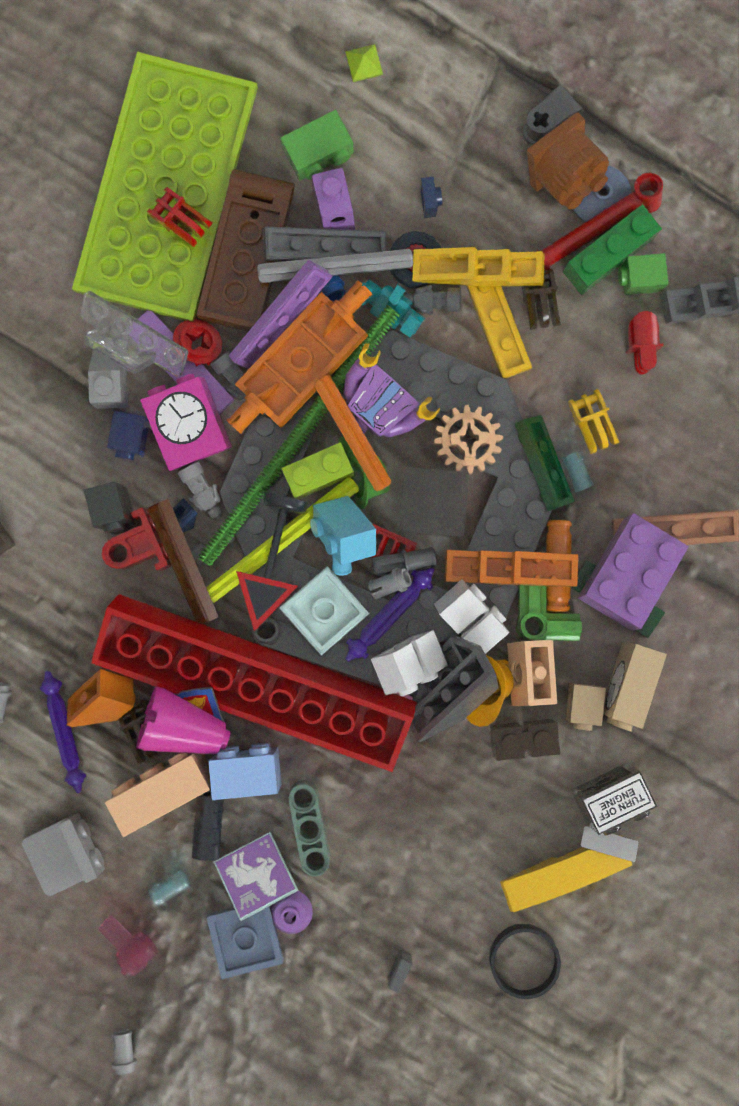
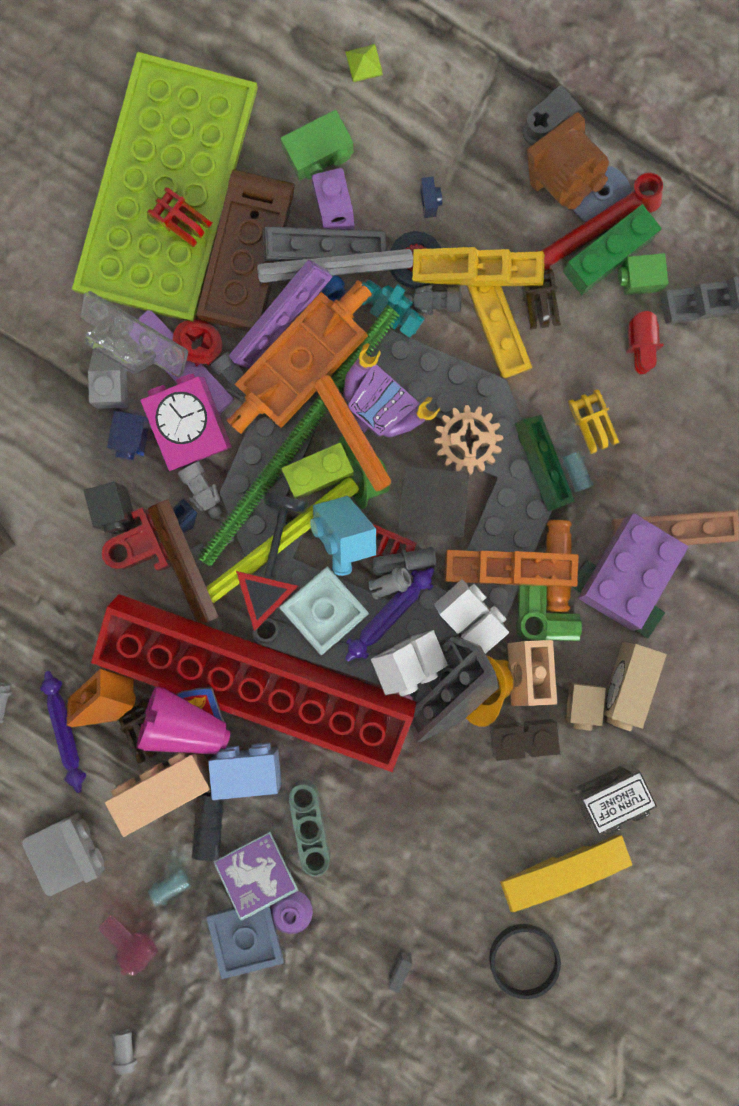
white sticker [581,826,639,862] -> none

